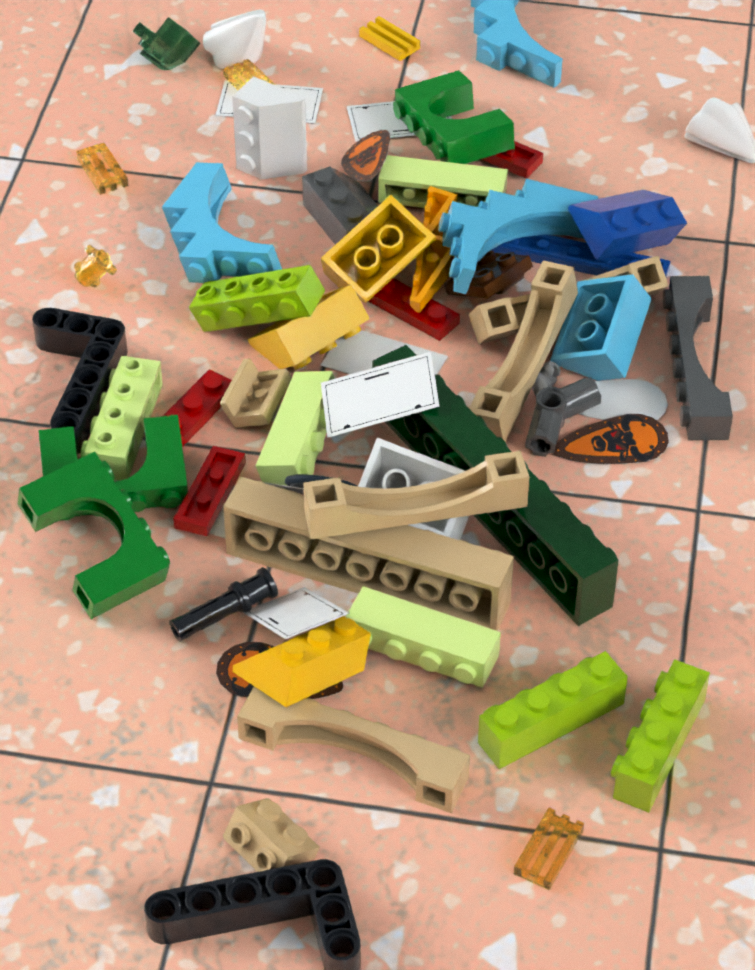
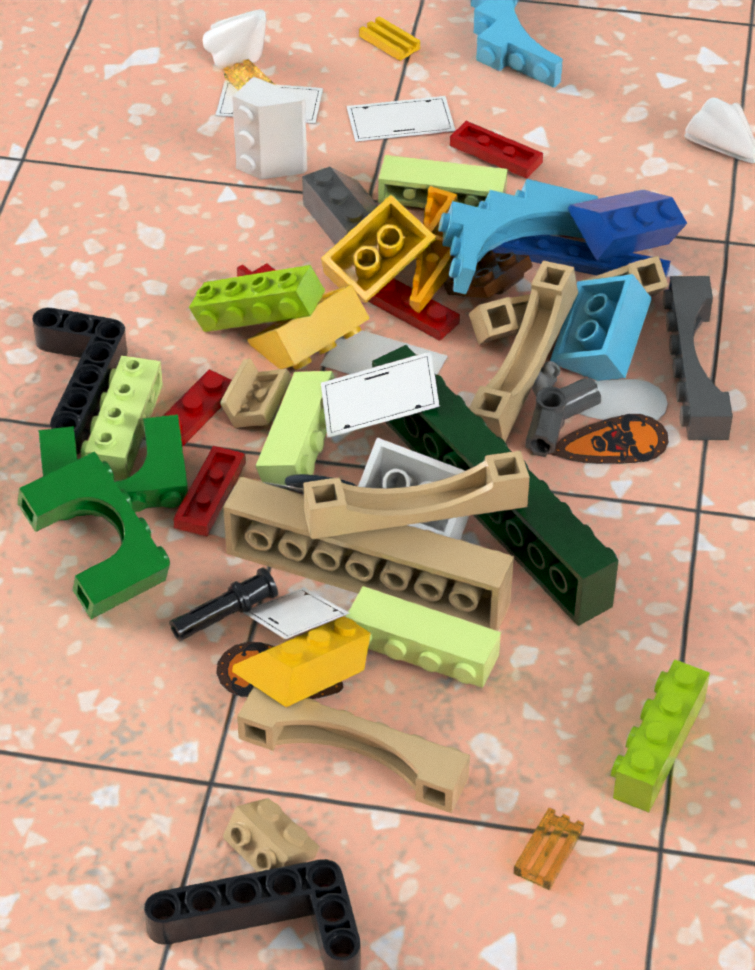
clear yellow brick [73,245,117,288] -> none
clear yellow tile [76,143,129,195] -> none
clear green brick [132,17,200,70] -> none
medium azure arch [162,162,282,283] -> none
sticker [341,130,390,181] -> none
green arch [393,70,515,164] -> none
lime brick [478,651,628,769] -> none

